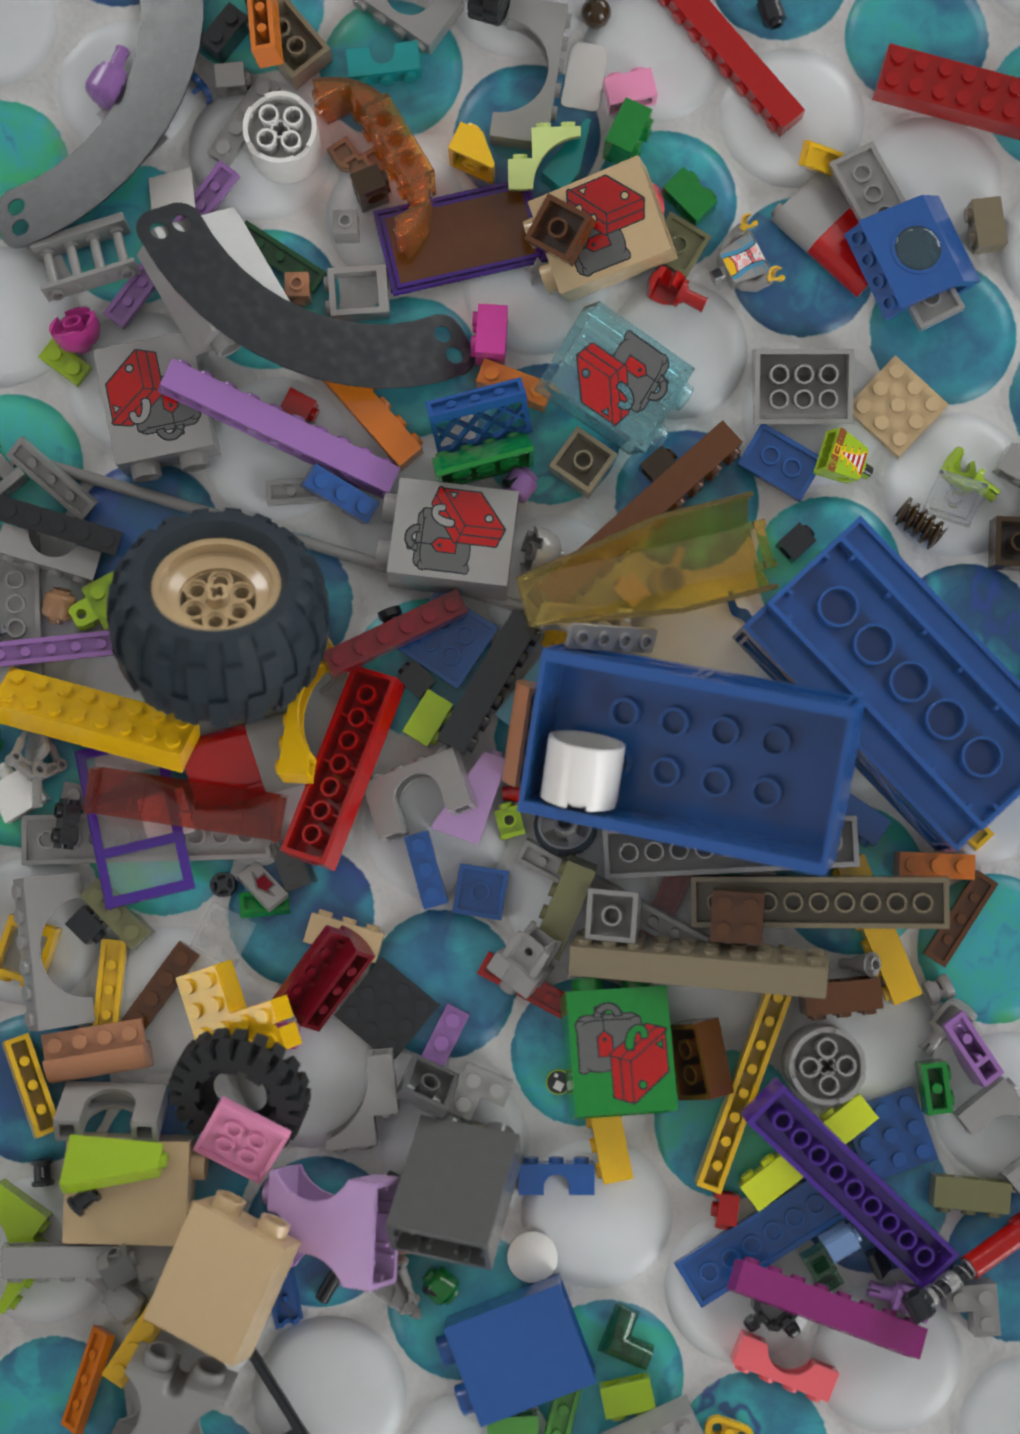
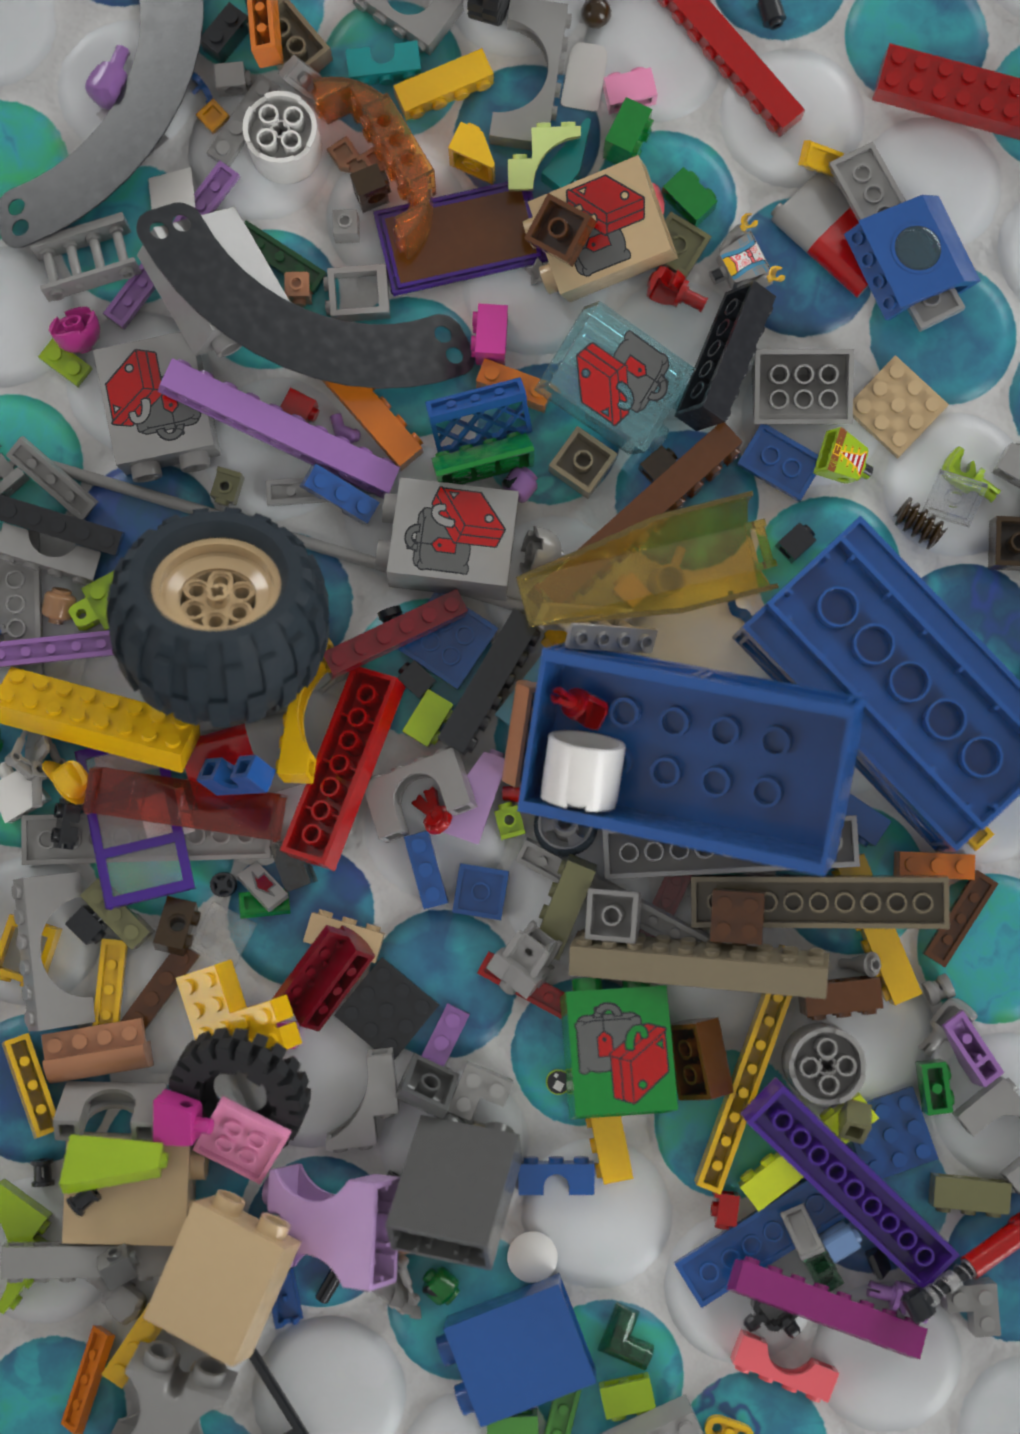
dark tan brick [964,196,1008,254] -> none
none -> yellow piece [42,760,91,805]
none -> dark brown brick [153,896,201,957]
none -> dark pink torso [153,1089,214,1146]
none -> light orange tile [195,99,230,134]
none -> blue arch [197,755,276,795]
none -> olive brick [210,466,245,507]
none -> light grey hinge [278,55,330,101]
none -> medium lavender arm [330,413,361,444]
none -> yellow brick [393,48,494,121]
none -> red piece [411,786,453,834]
none -> red piece [550,687,608,731]
none -> black brick [674,280,776,431]
none -> light grey tile [780,1204,825,1261]
none -> olive brick [838,1099,872,1144]

